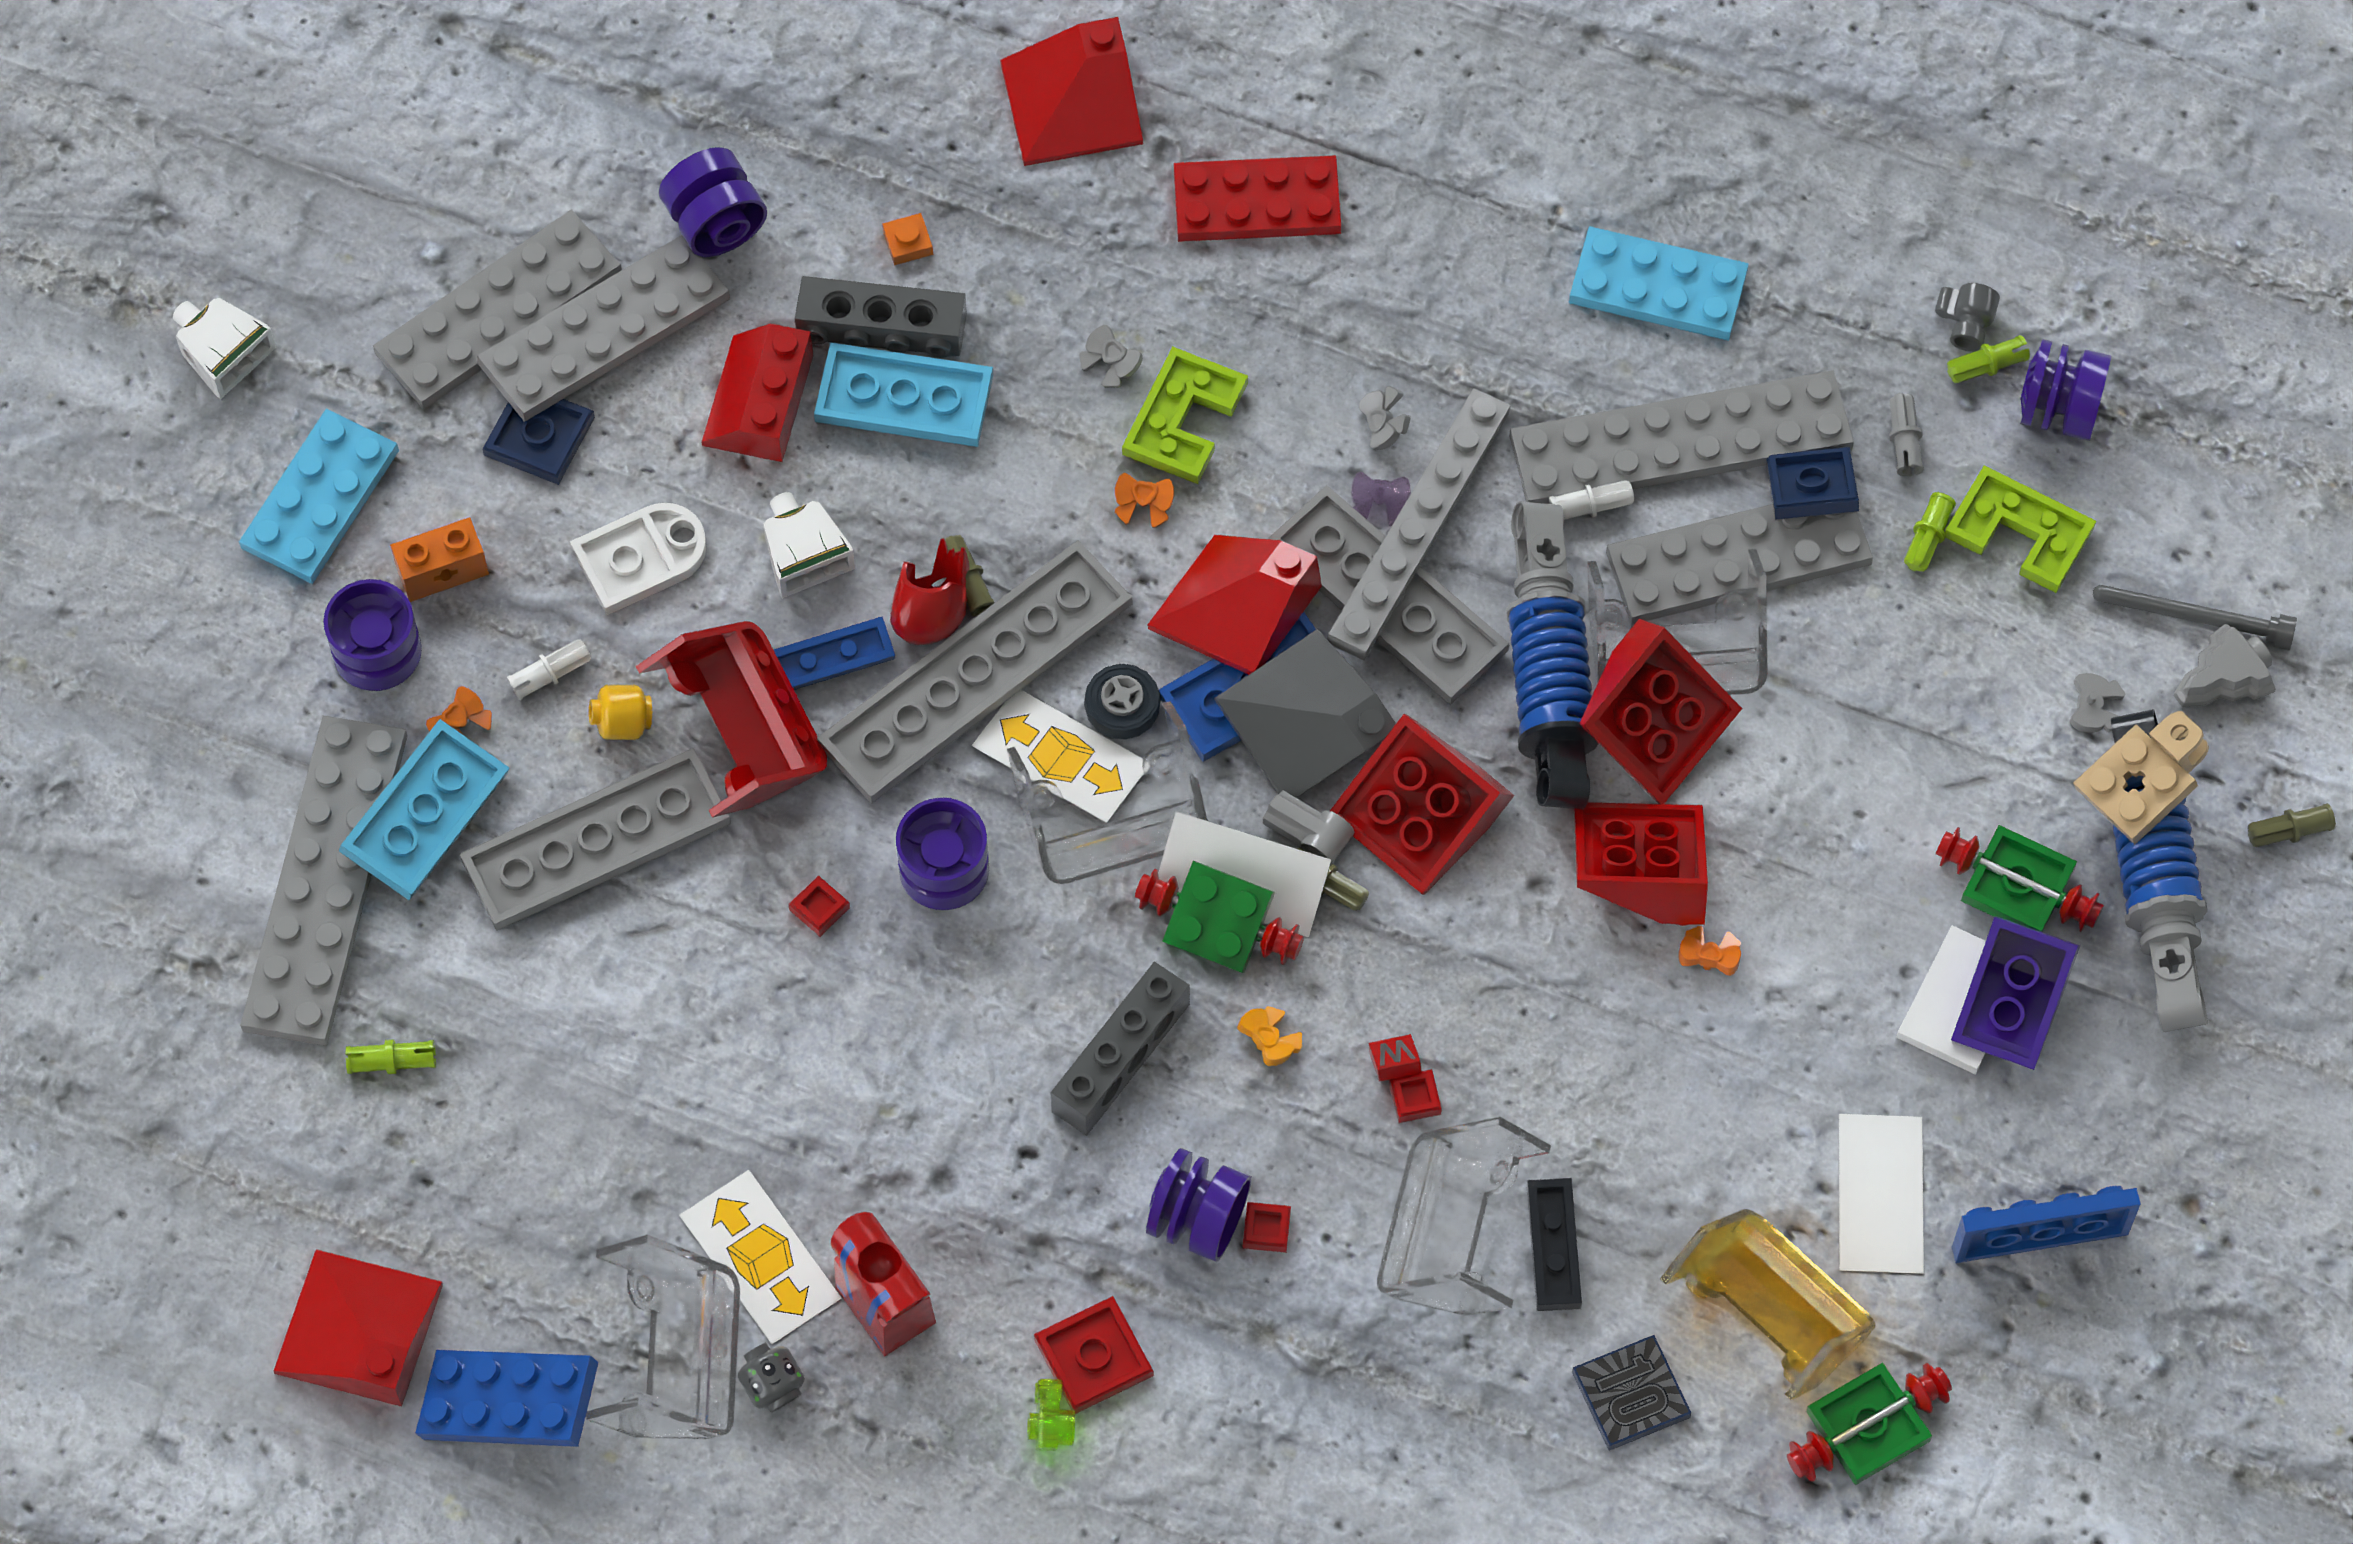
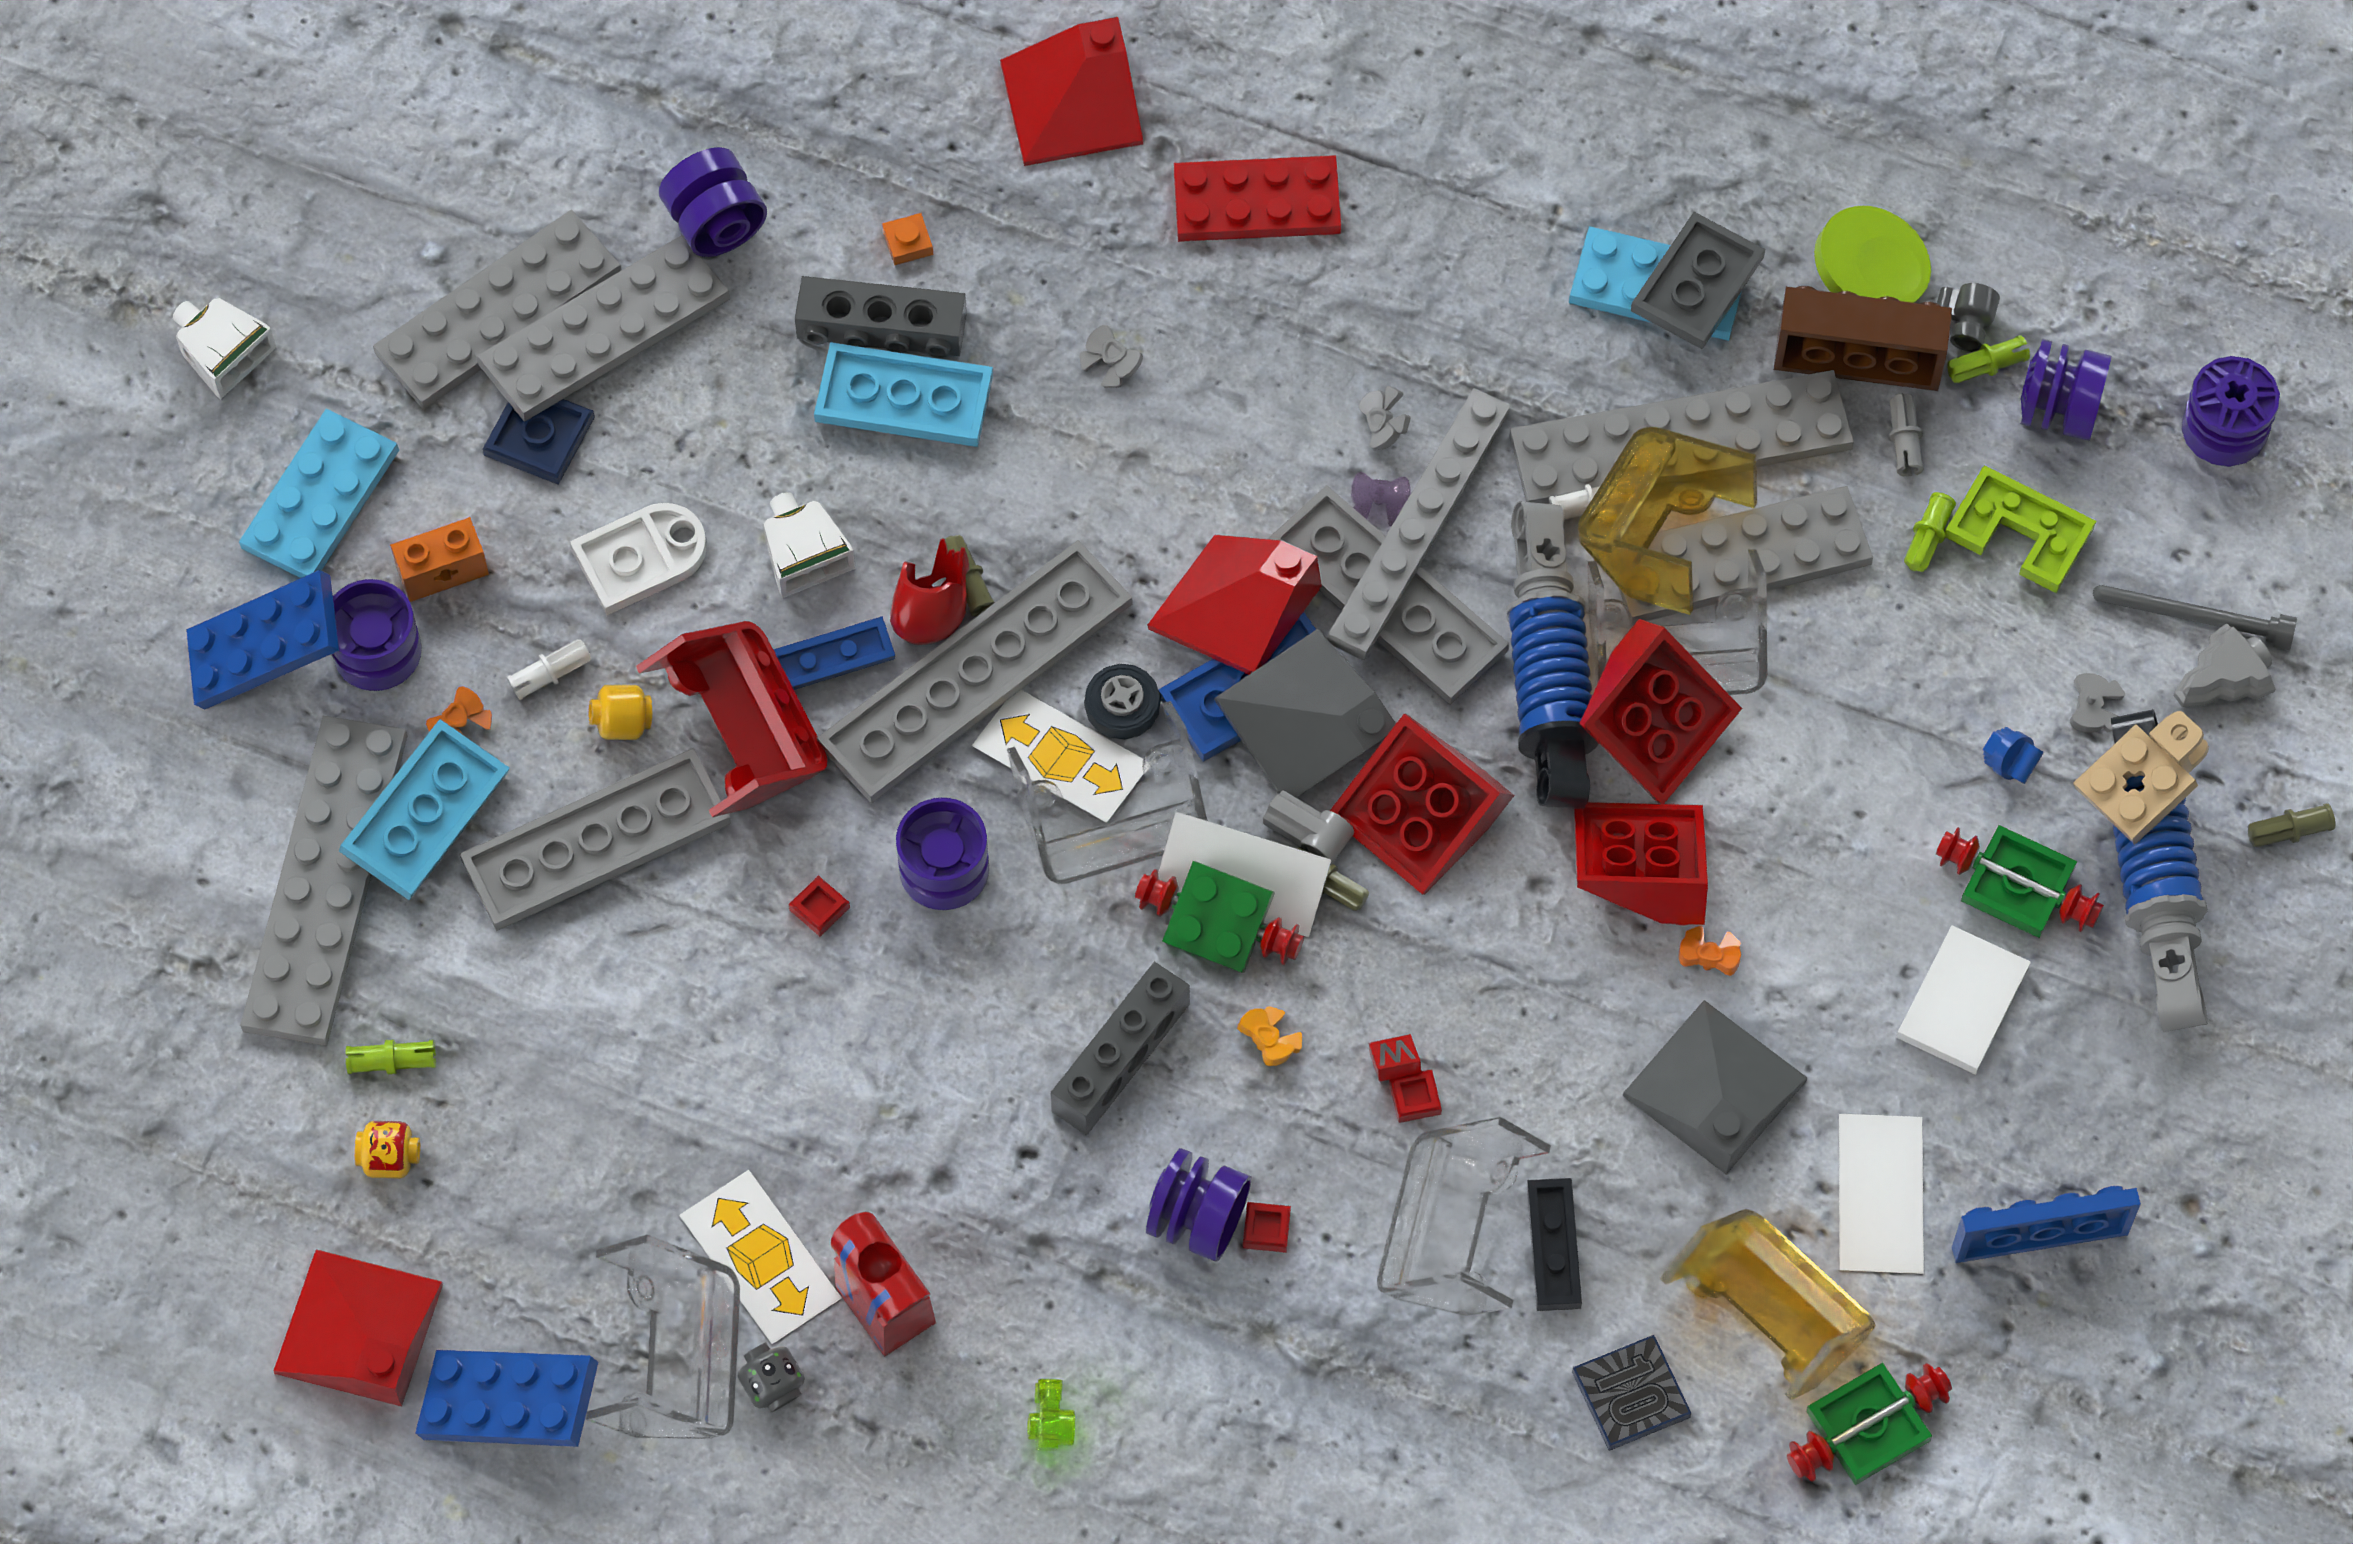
red slope [701,323,814,462] -> none
red tile [1034,1296,1154,1415] -> none
orange piece [1115,473,1174,528] -> none
lime plate [1122,346,1248,484] -> none
dark blue tile [1767,447,1859,520] -> none
dark purple slope [1951,916,2081,1070] -> none
none -> blue plate [186,570,339,710]
none -> yellow head [354,1121,421,1179]
none -> clear yellow windscreen [1578,427,1758,615]
none -> dark grey slope [1623,1000,1807,1175]
none -> dark grey plate [1631,212,1766,349]
none -> reddish brown brick [1773,286,1952,391]
none -> lime piece [1814,206,1931,303]
none -> blue piece [1983,727,2044,784]
none -> dark purple wheel [2181,356,2280,467]

